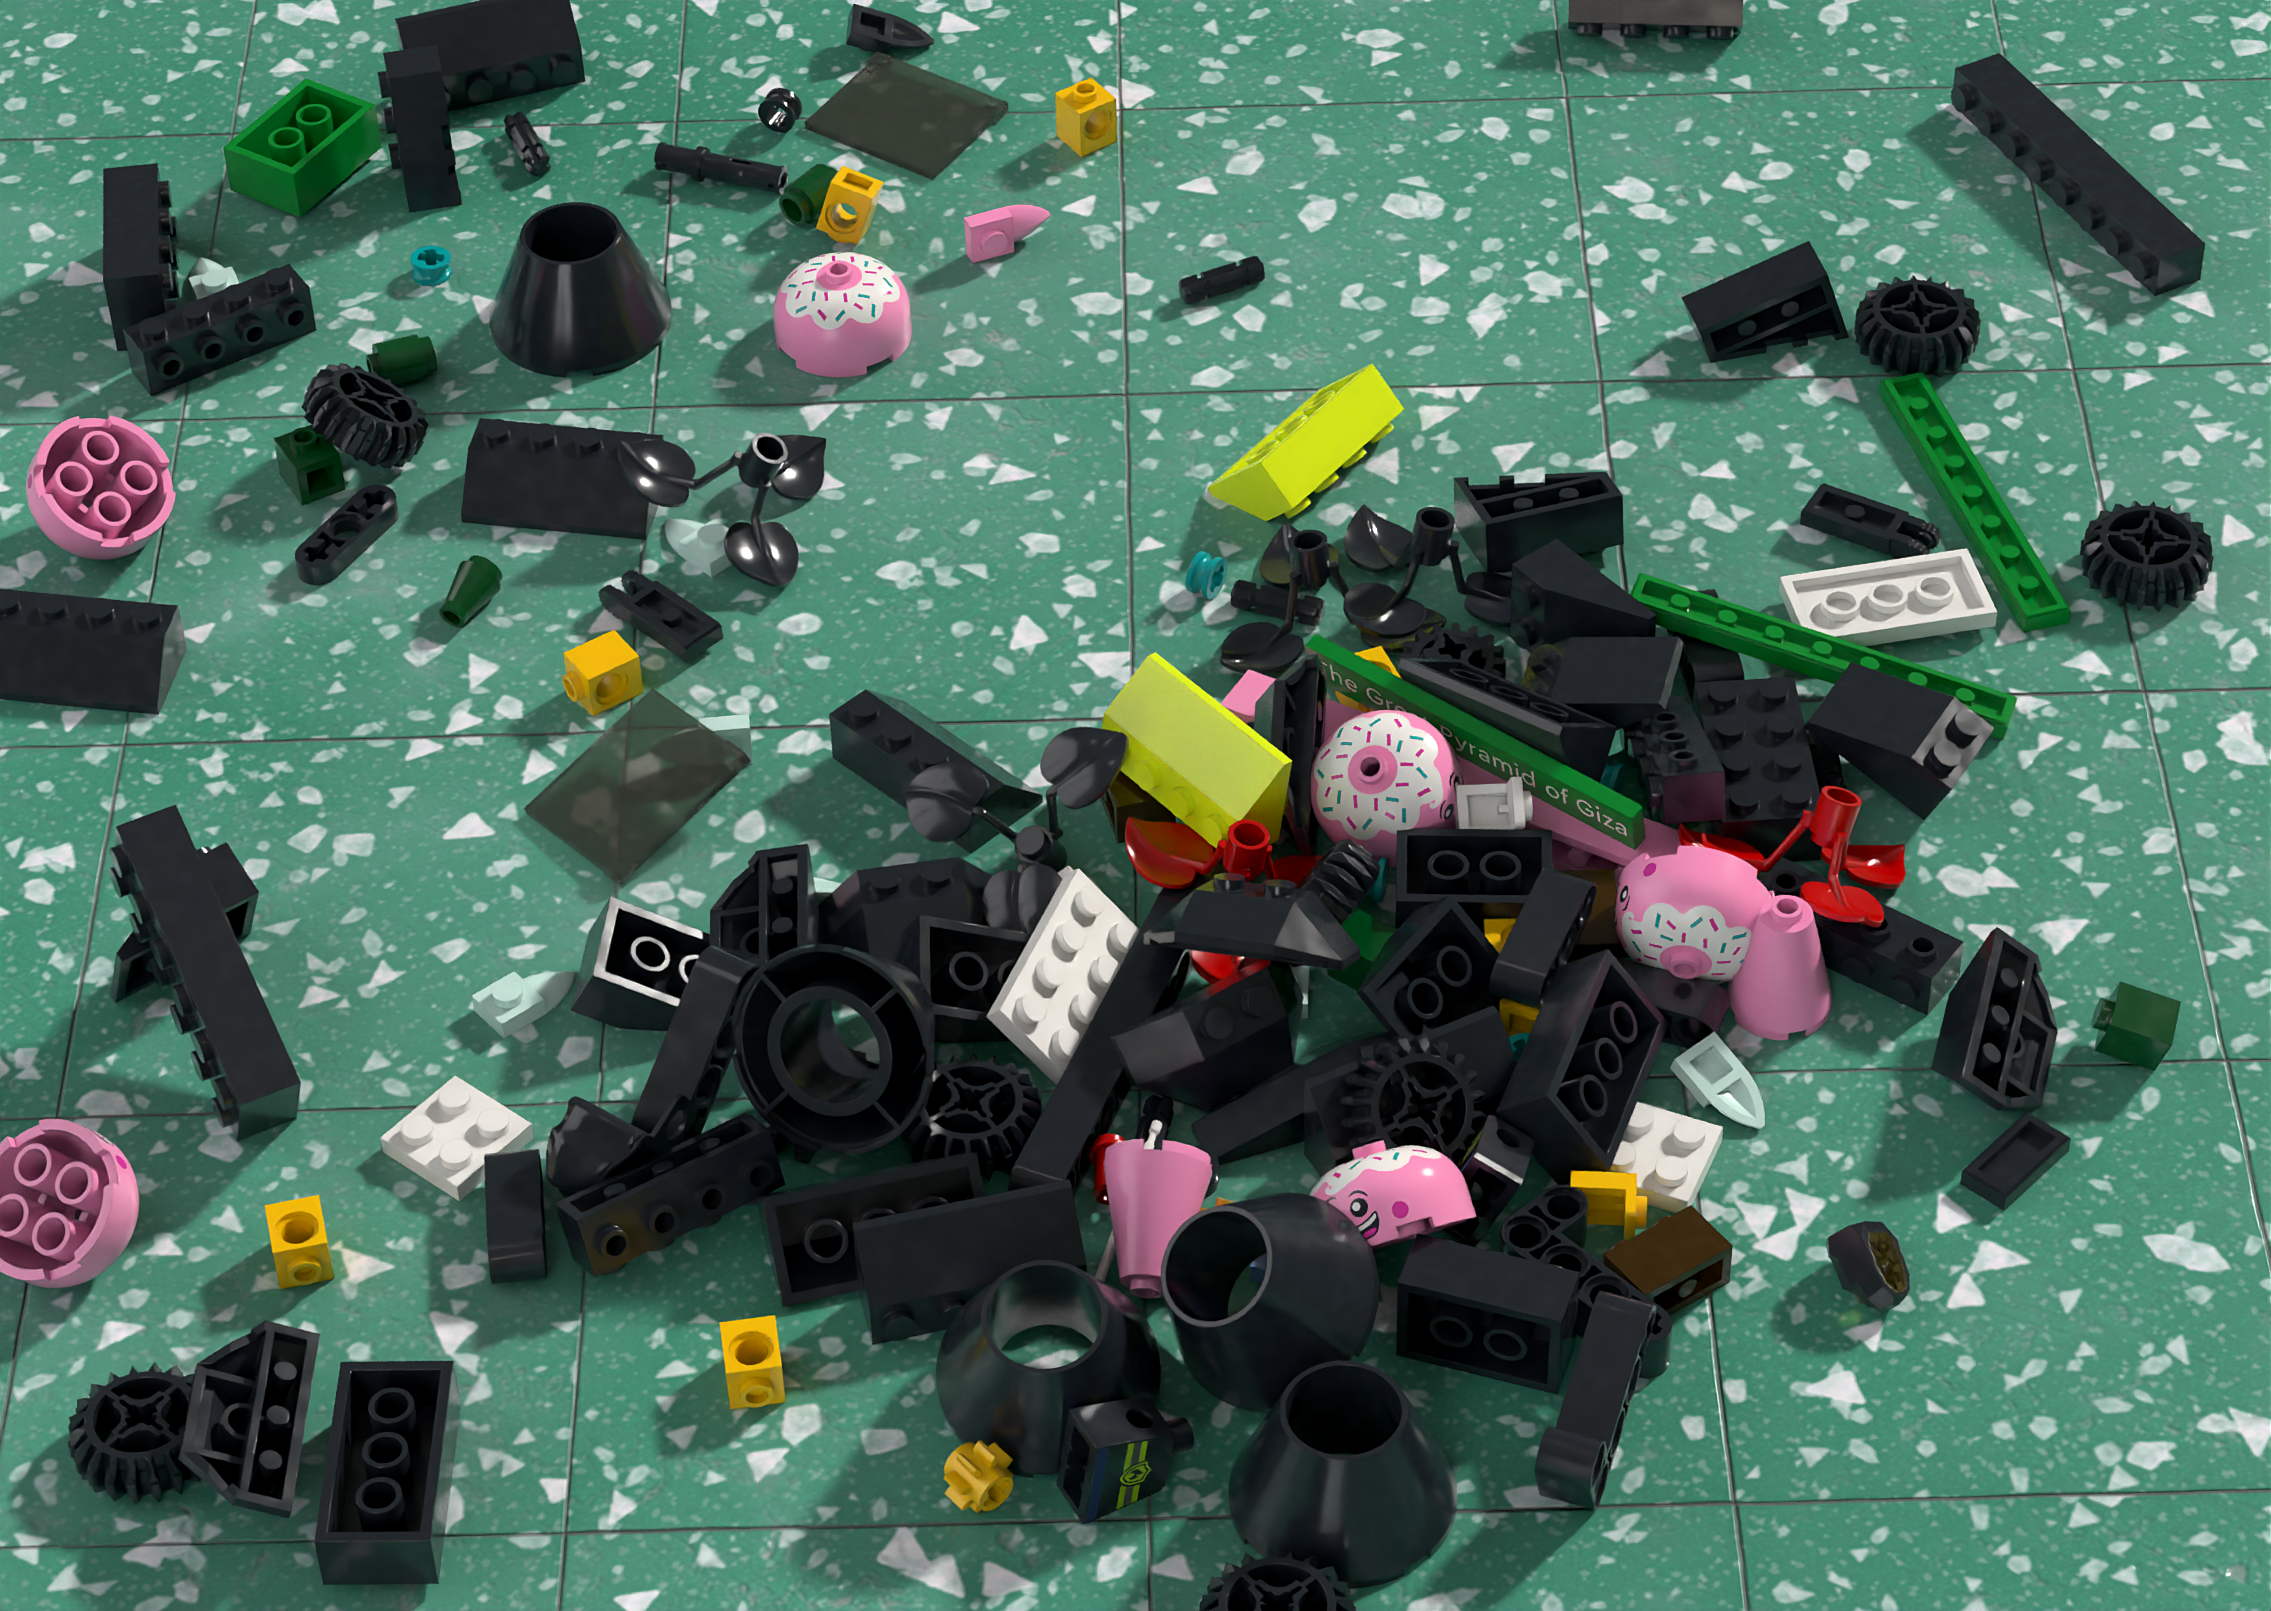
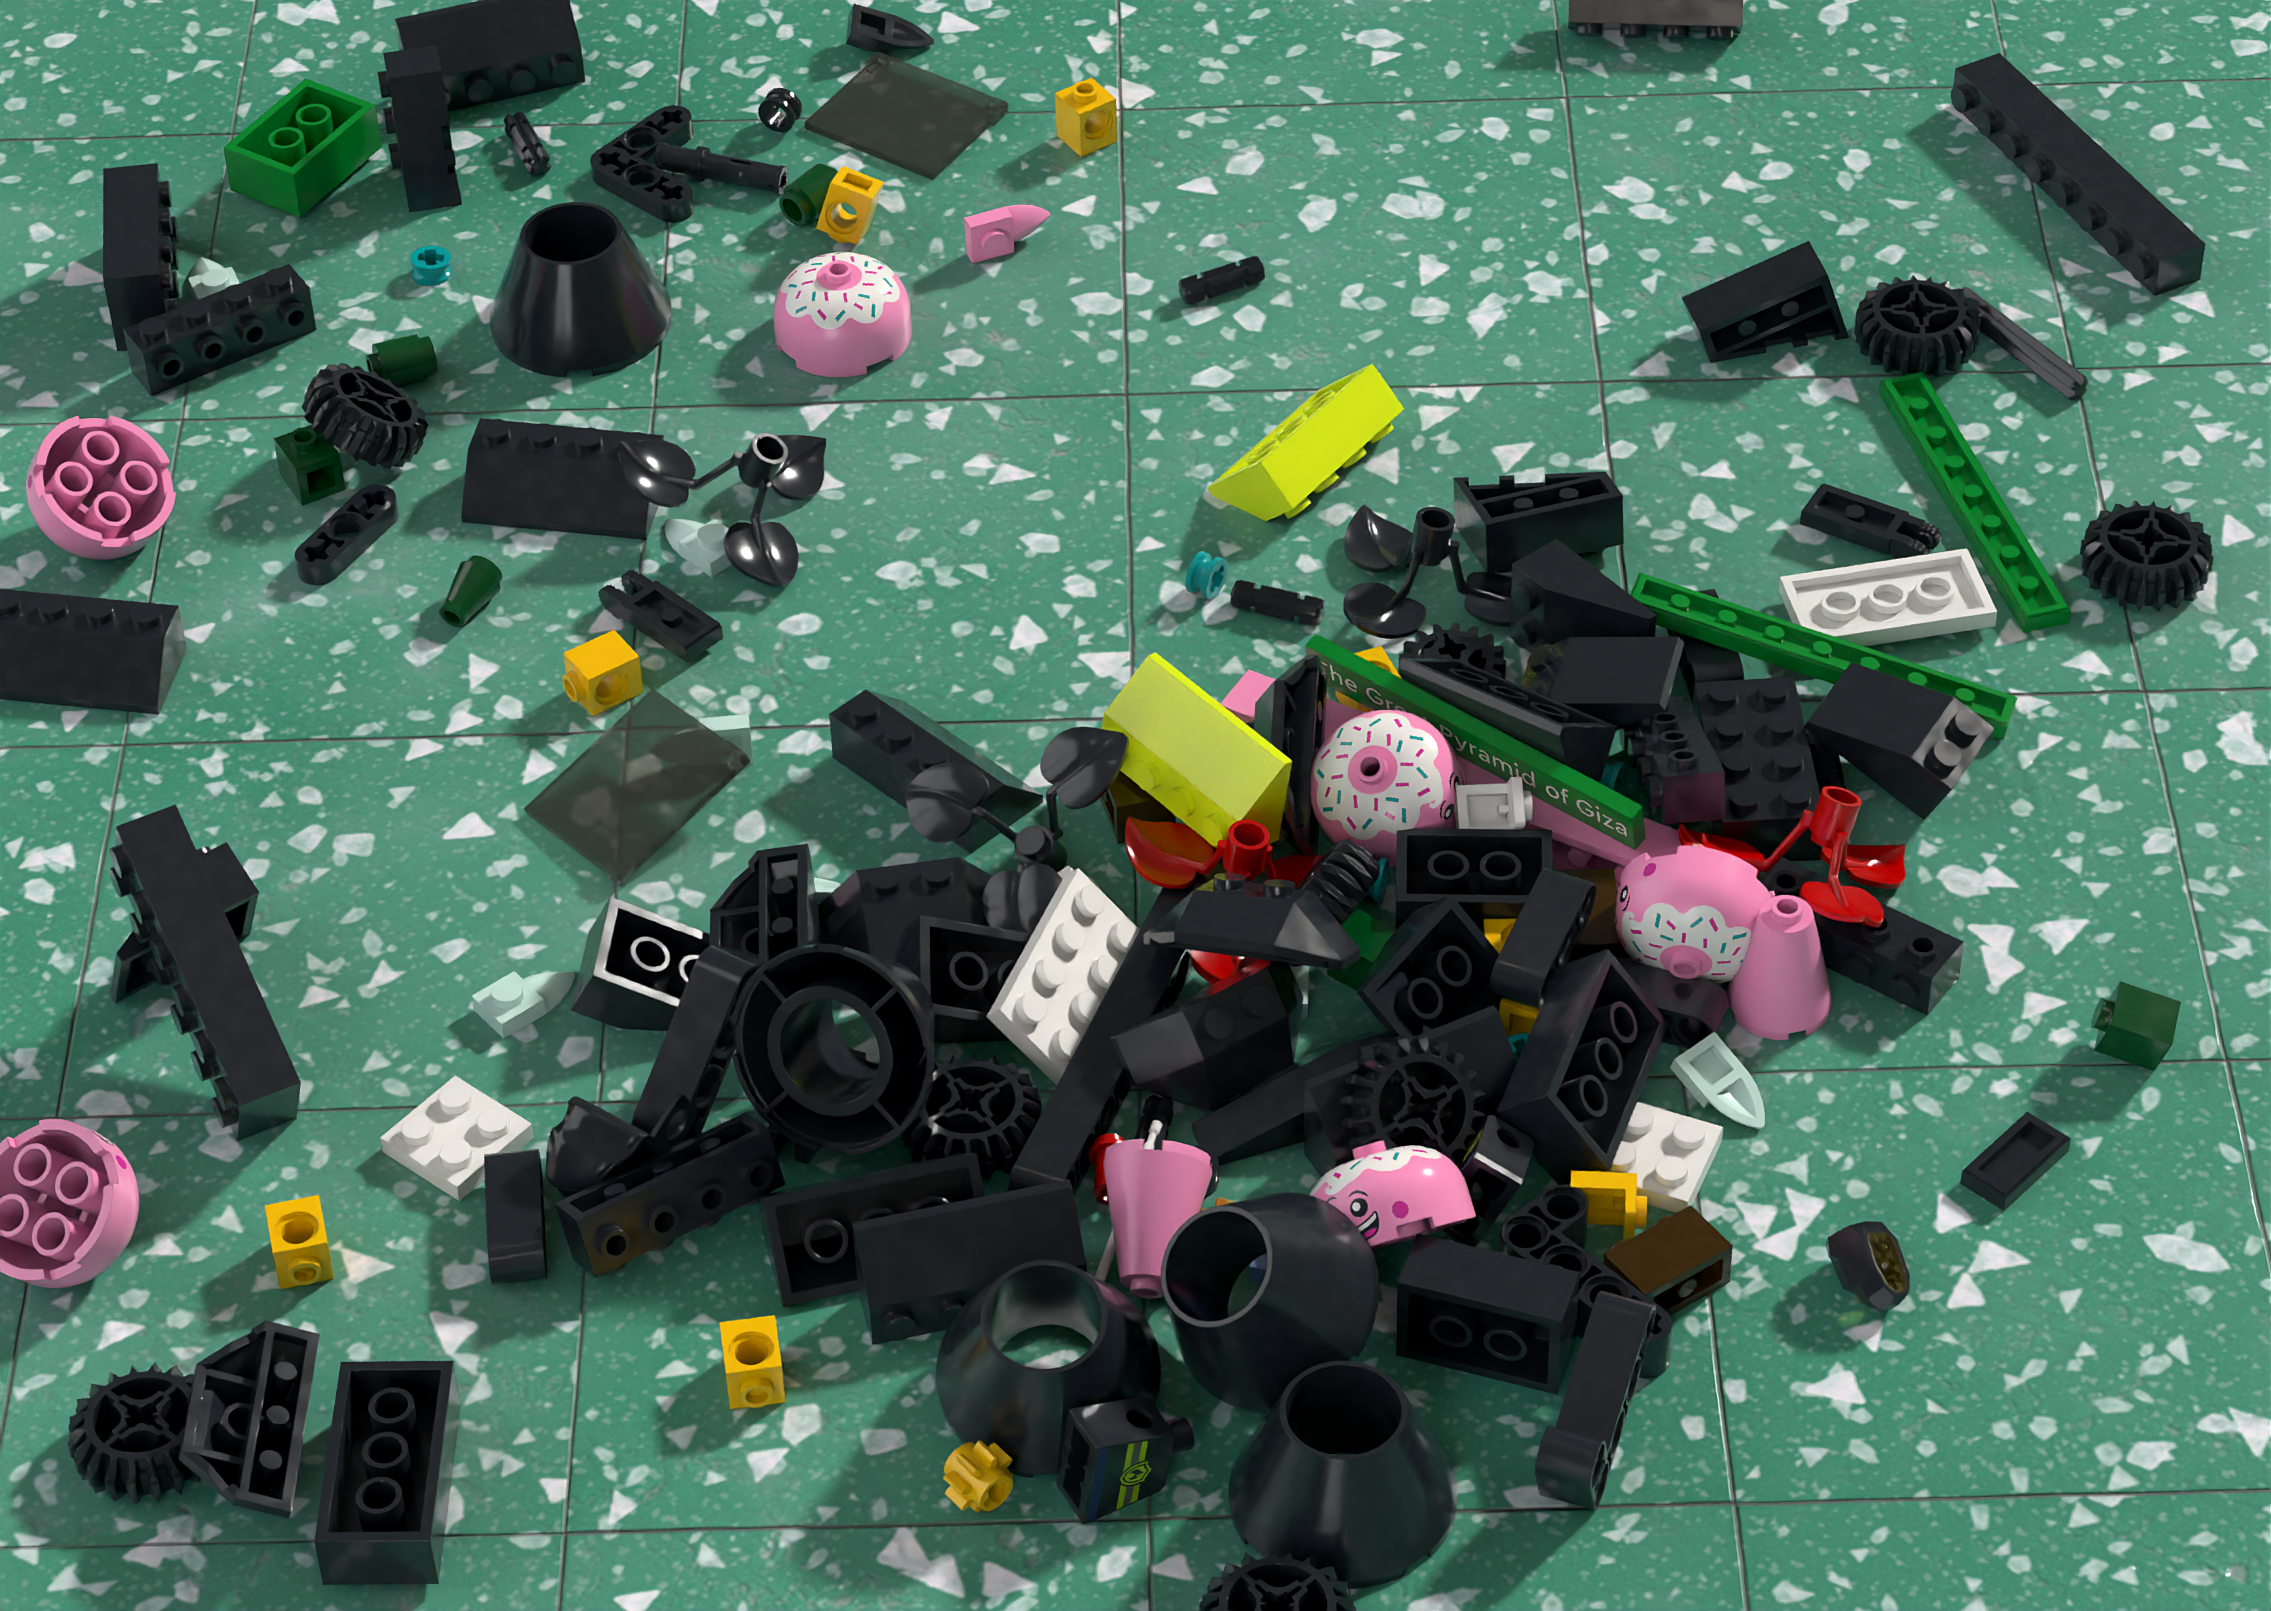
black plant [1219,523,1447,675] -> none
black wedge [1931,927,2058,1111] -> none
none -> black beam [590,105,694,223]
none -> black axle [1963,287,2088,400]

